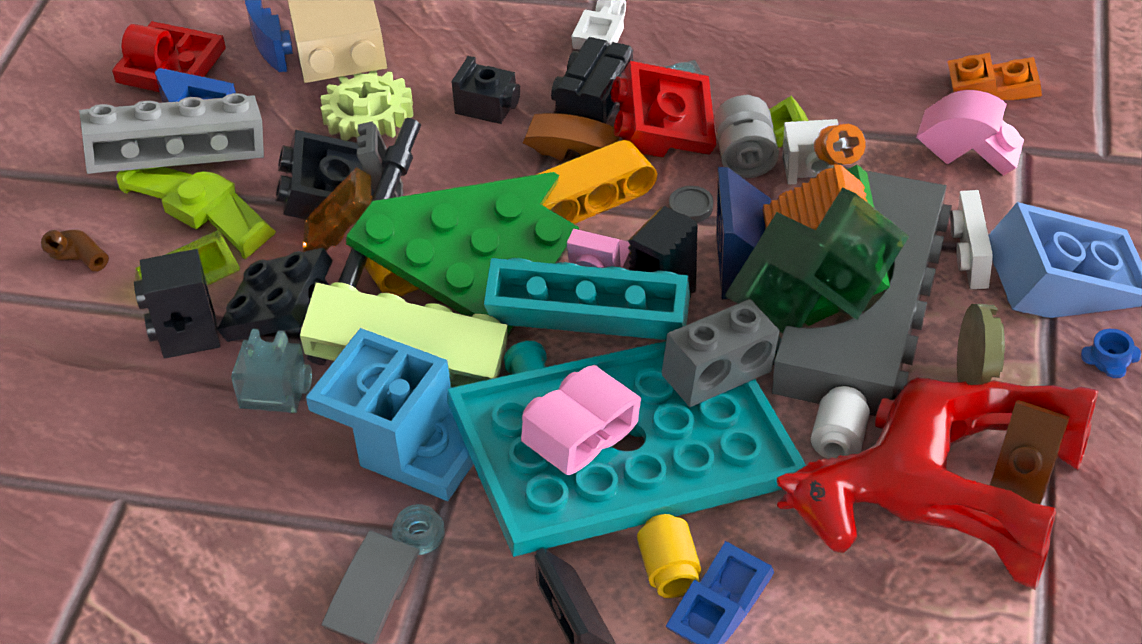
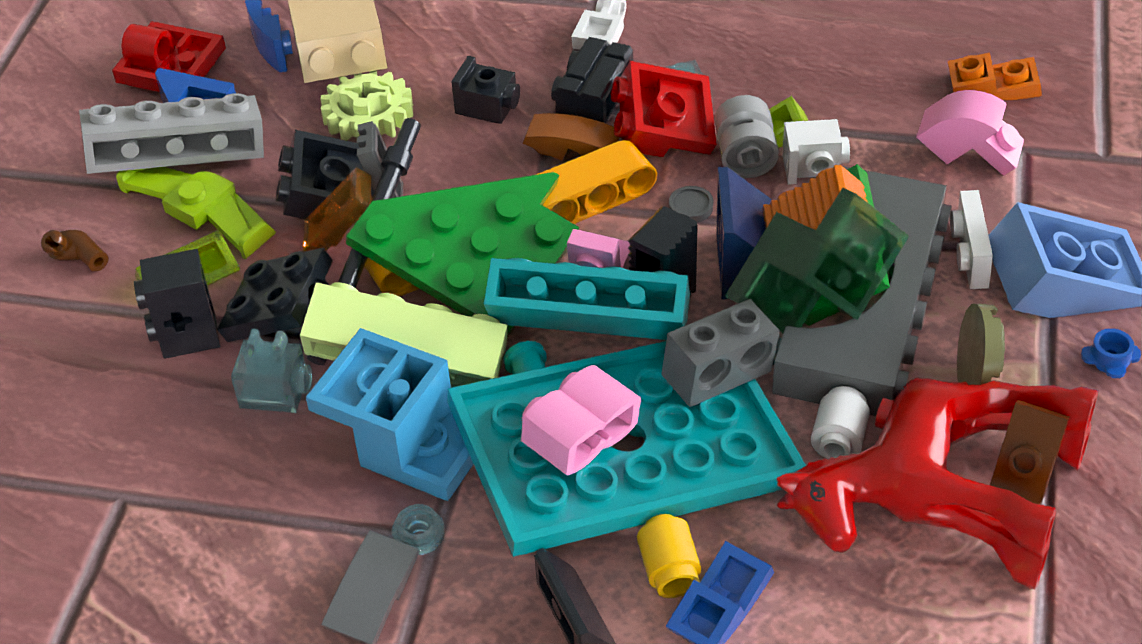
orange bush [814,123,866,165] -> none

